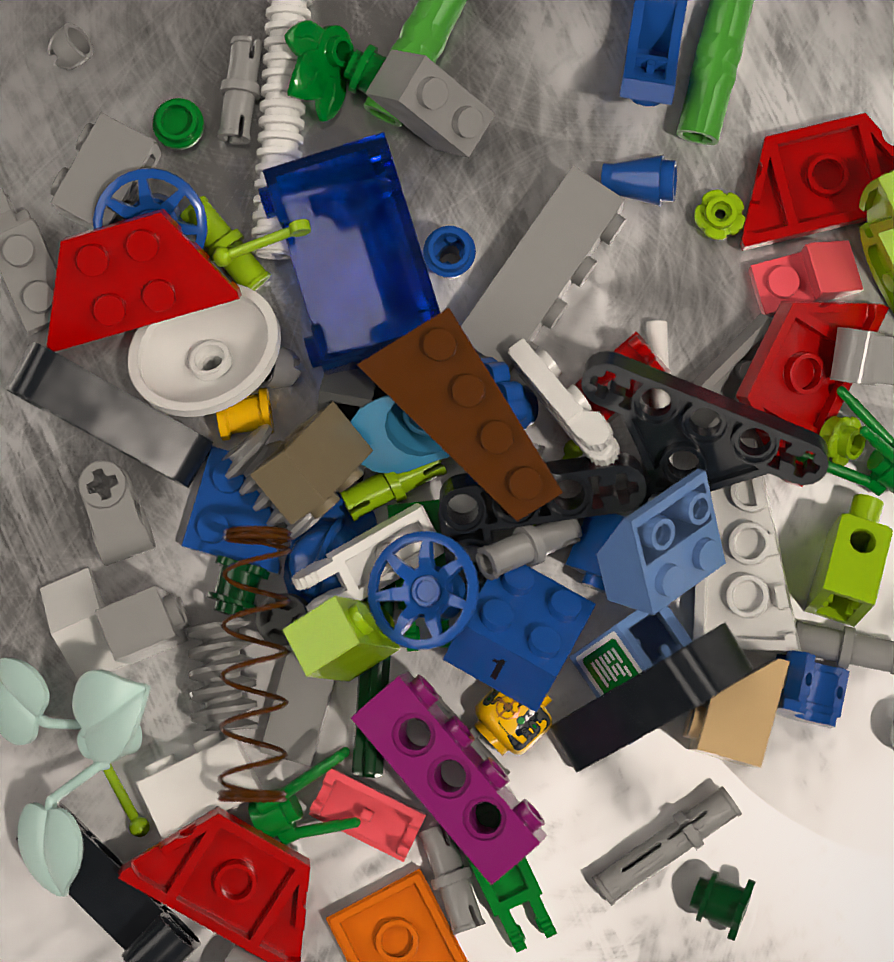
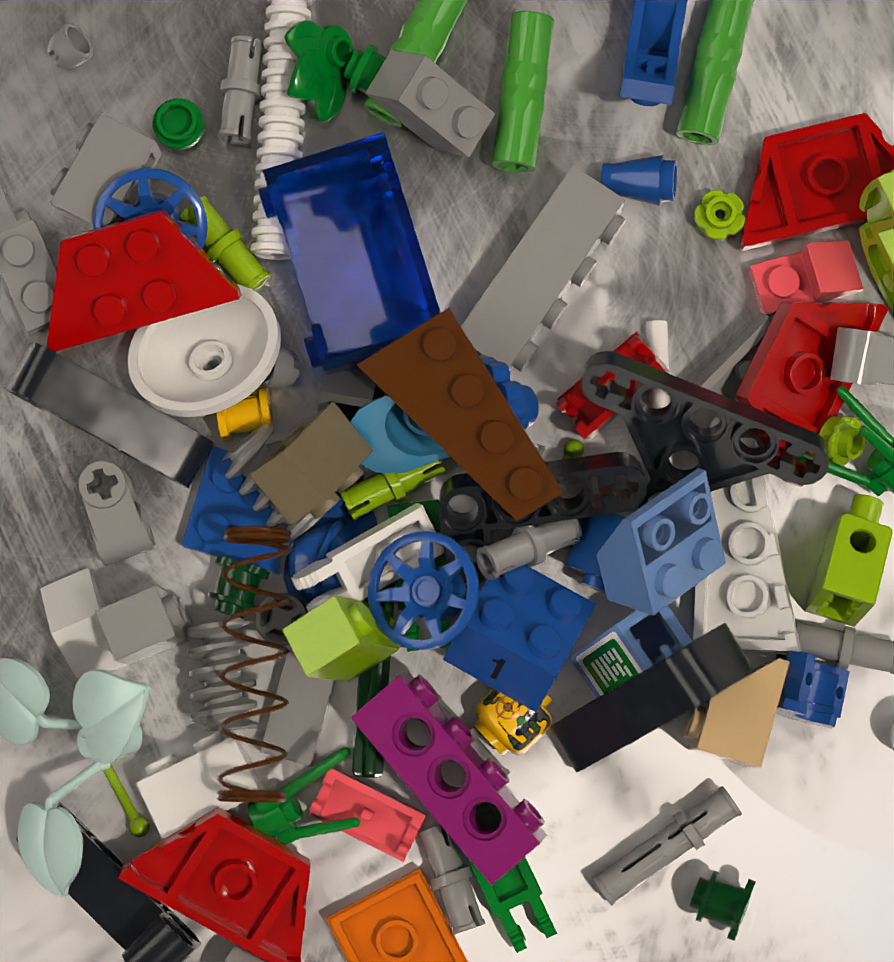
lime hinge [212,219,311,267] -> none
blue cone [423,226,476,279] -> none
white hinge [508,338,620,466] -> none
none -> bright green axle [492,11,554,173]

